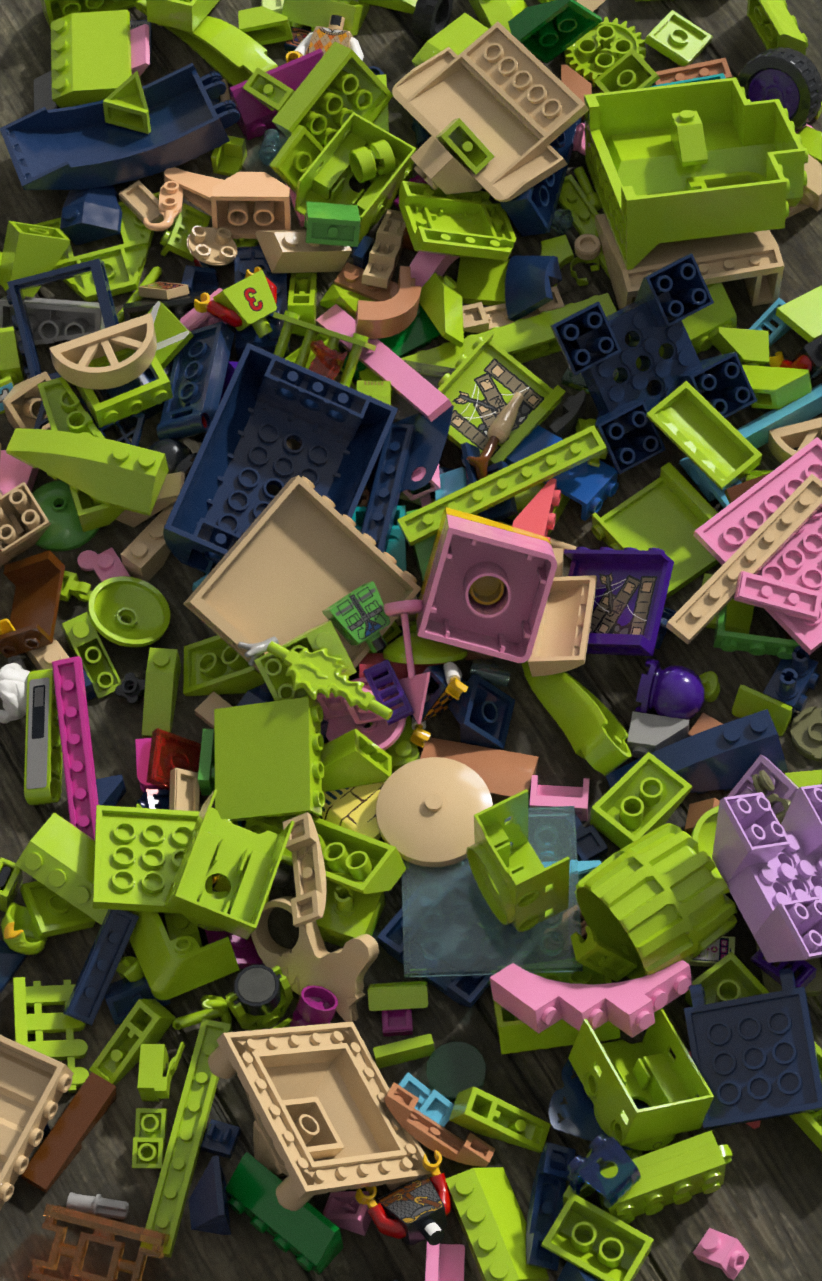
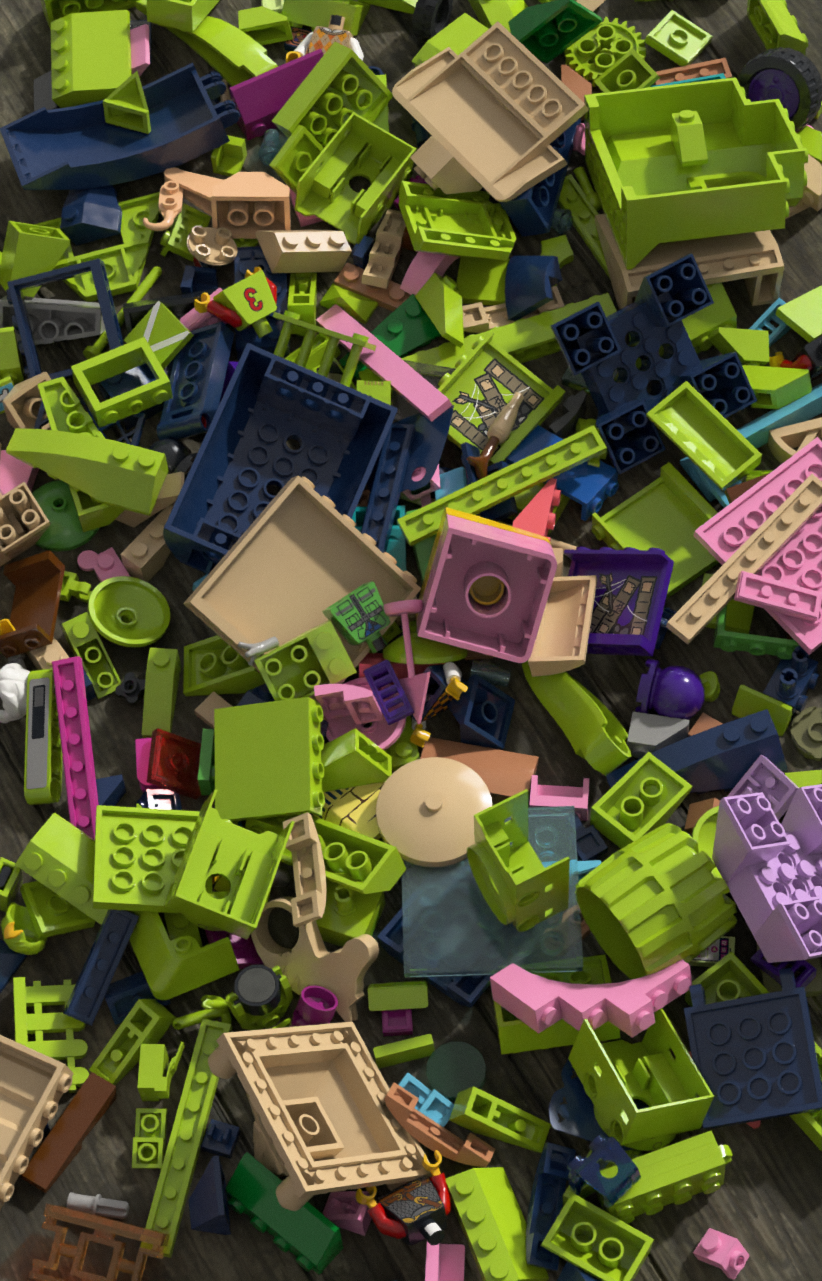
tan window [49,313,157,390] -> none
lime piece [116,956,144,982] -> none
tan tile [119,180,164,223] -> none
tan tile [138,281,189,300] -> none
tan tile [169,768,200,811] -> none
lime slope [243,67,295,112] -> none
lime piece [267,641,393,720] -> none
bright green panel [304,201,360,247] -> none
clear red piece [309,340,348,380] -> none
lime wheel [349,139,396,183] -> none
nougat arch [355,266,421,339] -> none
lime slope [436,118,495,175] -> none
lime piece [570,256,600,286] -> none
lime hinge [570,926,638,982] -> none
tan tile [575,234,601,260] -> none
olive piece [752,770,791,824] -> none

